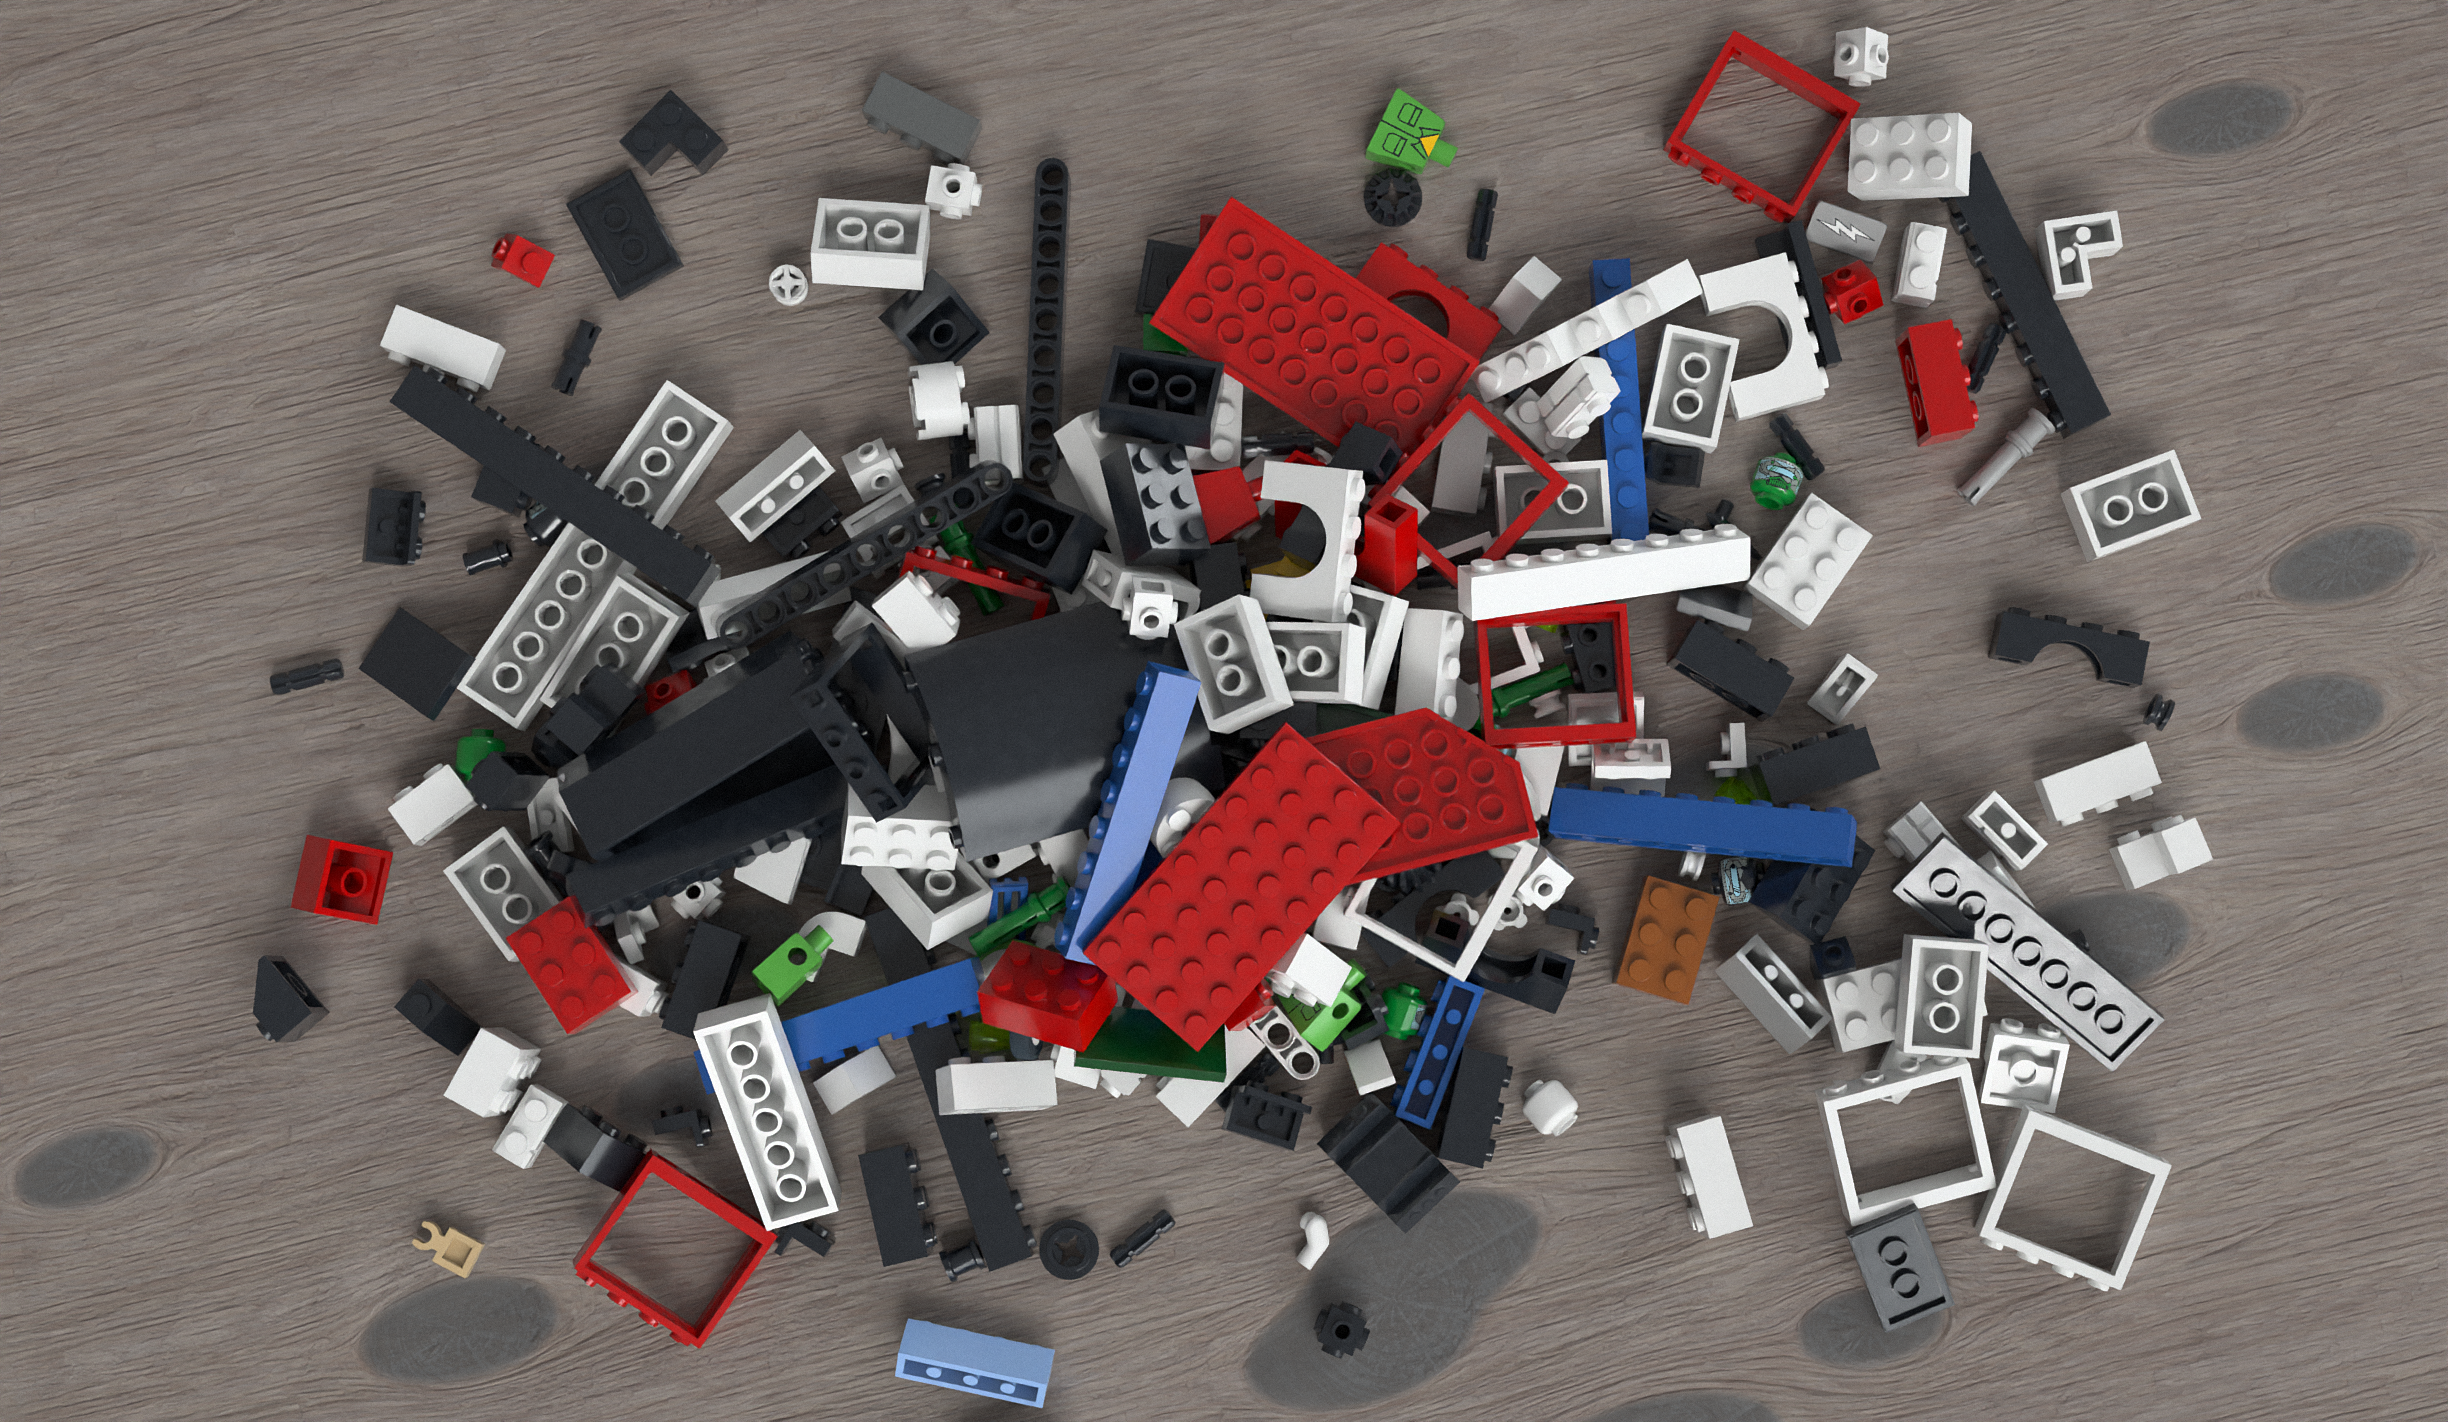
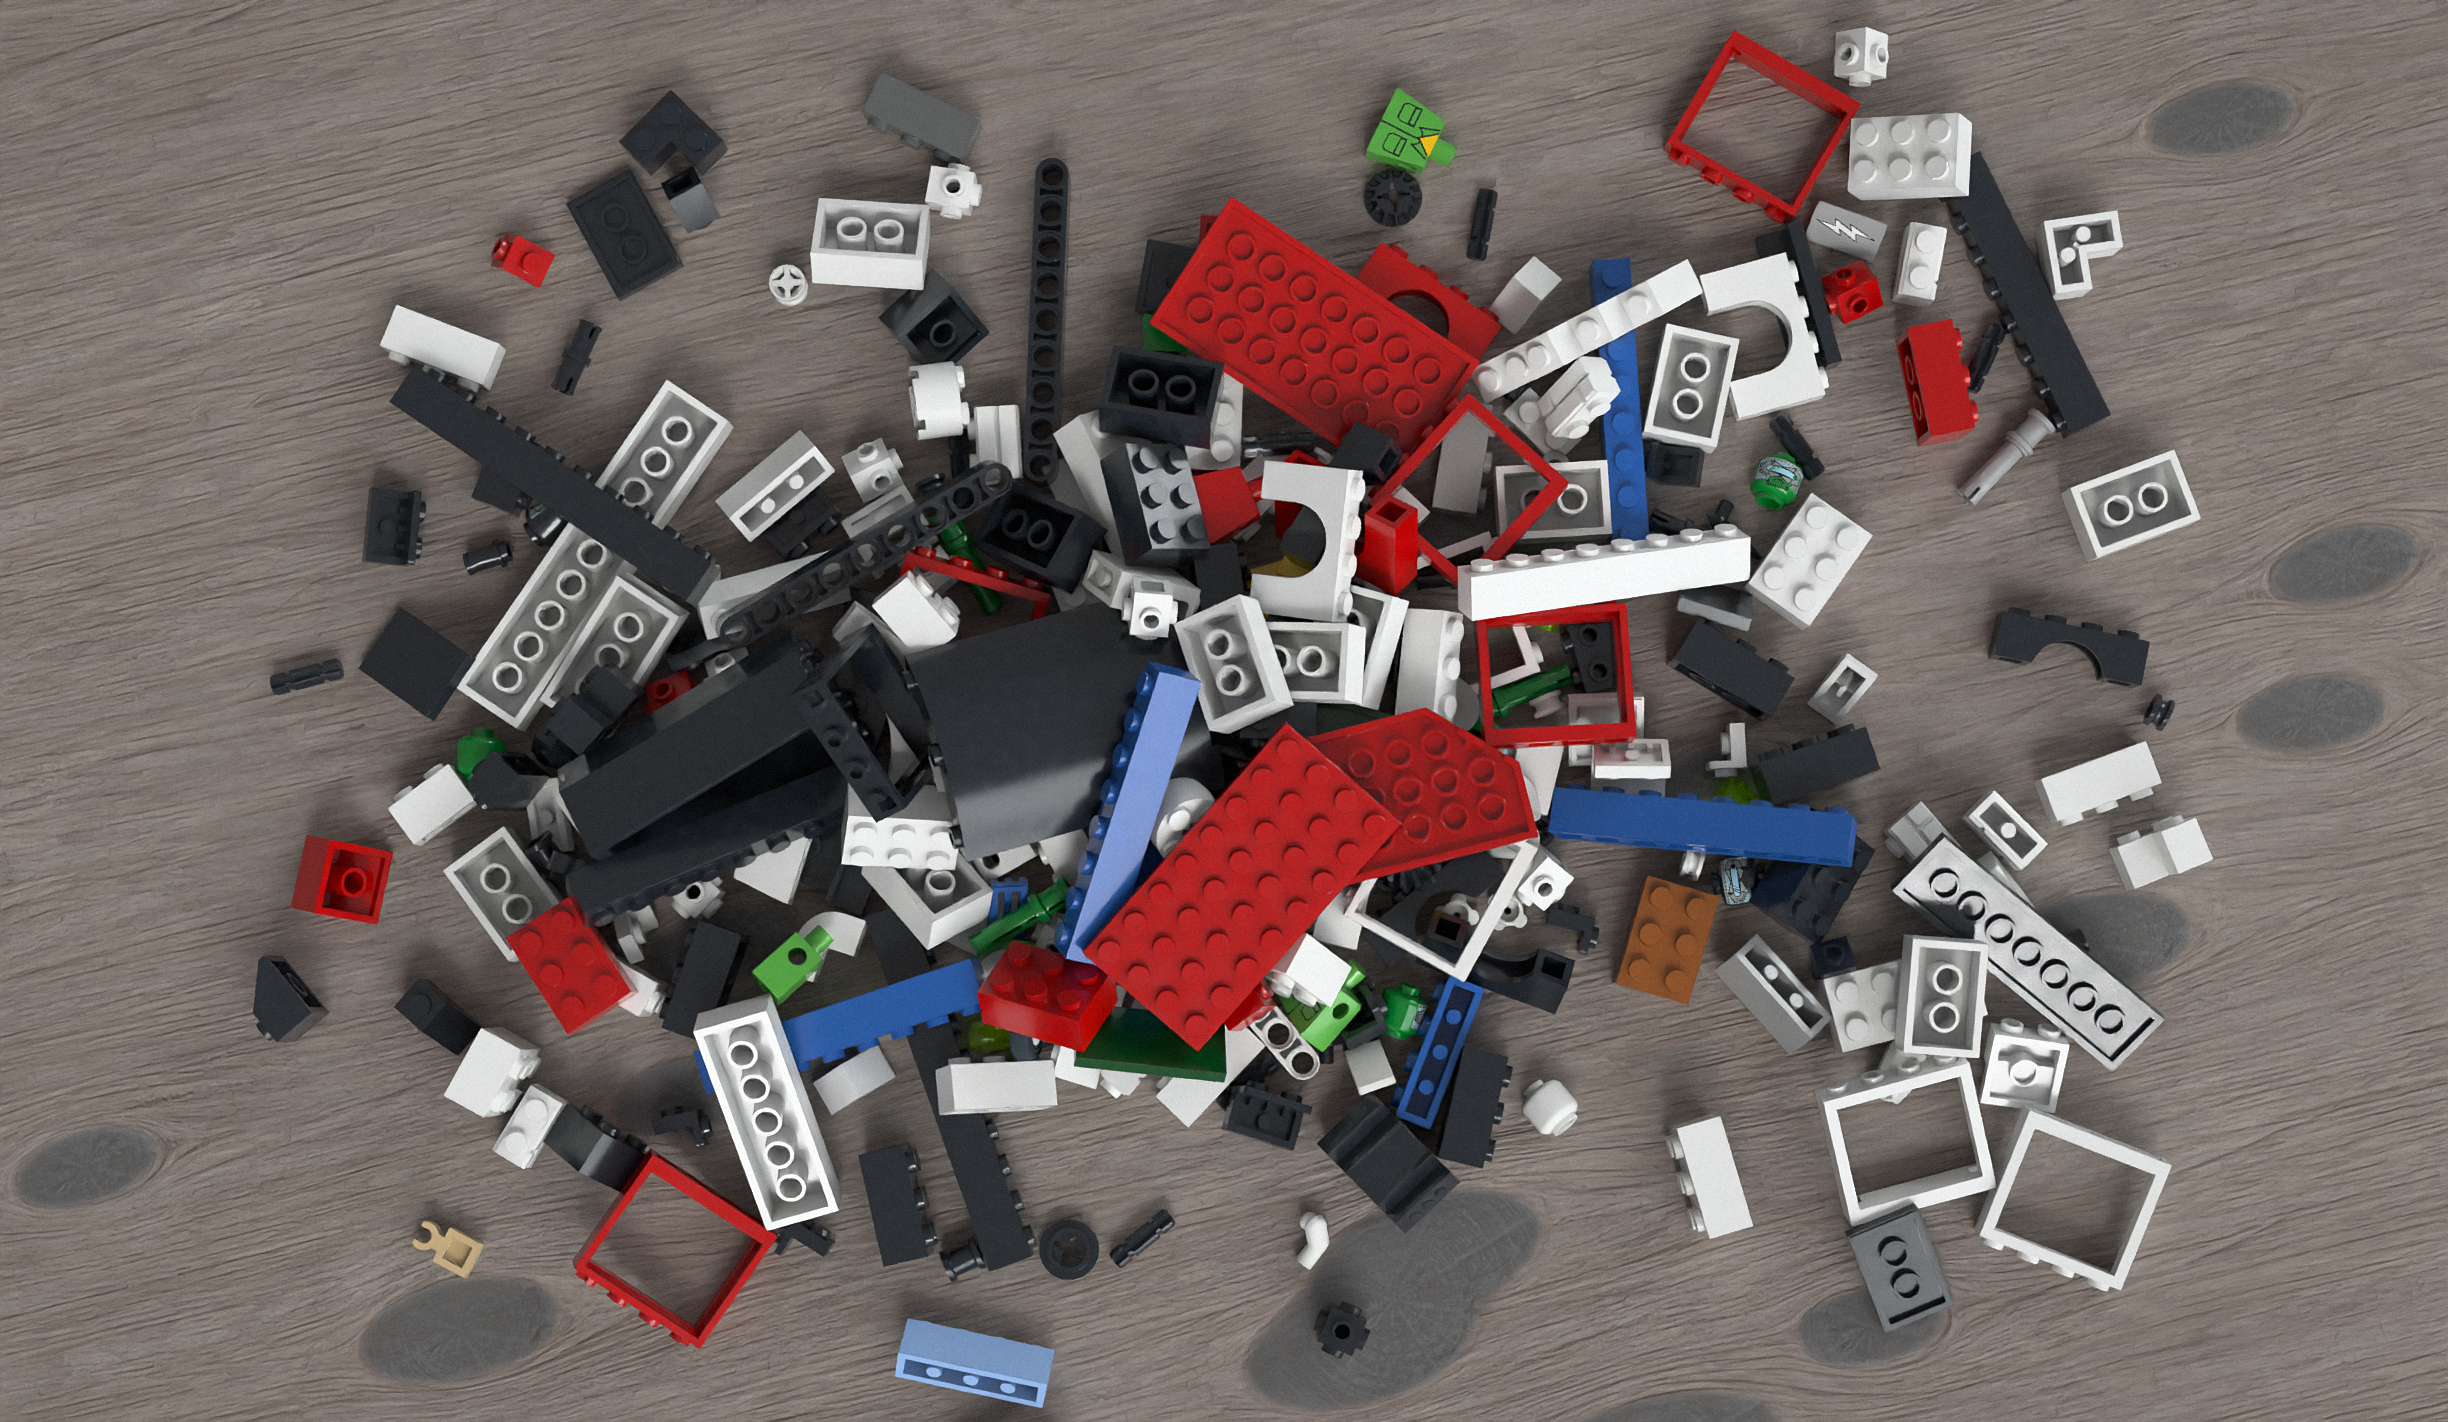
none -> black brick [661,166,721,234]

